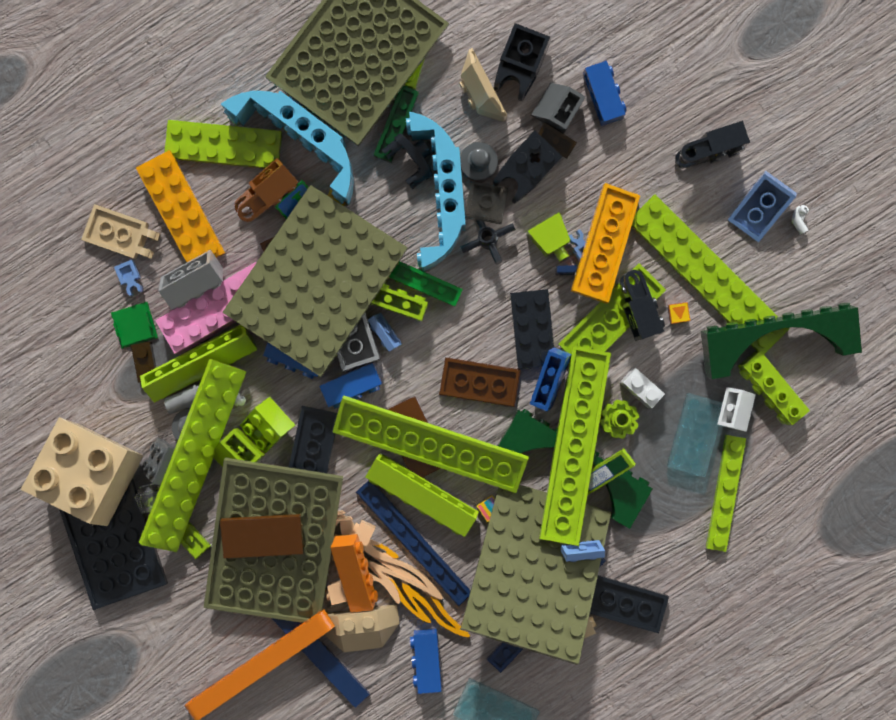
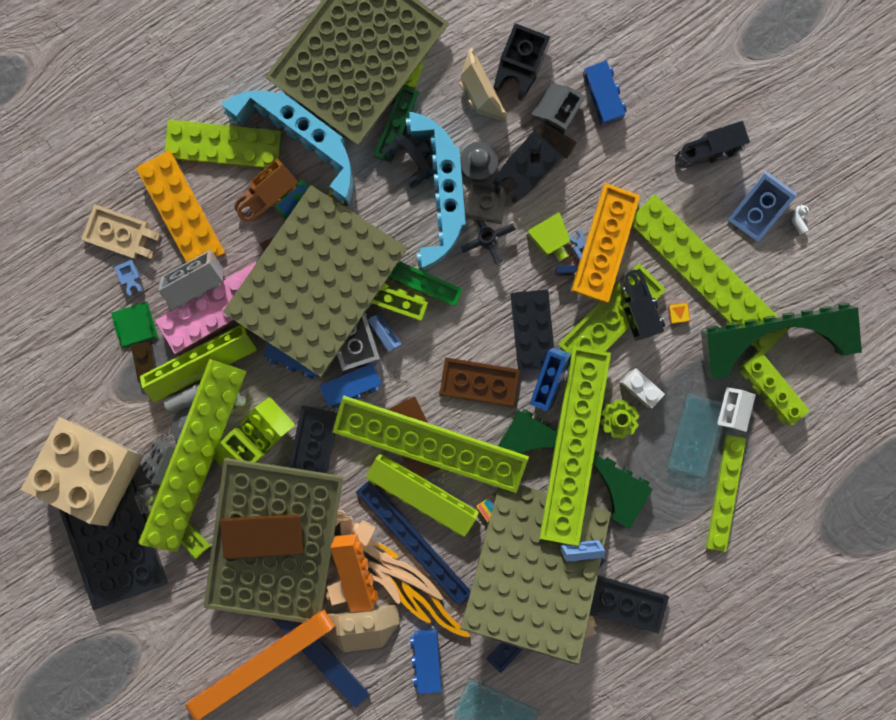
tile [587,448,636,495] -> none

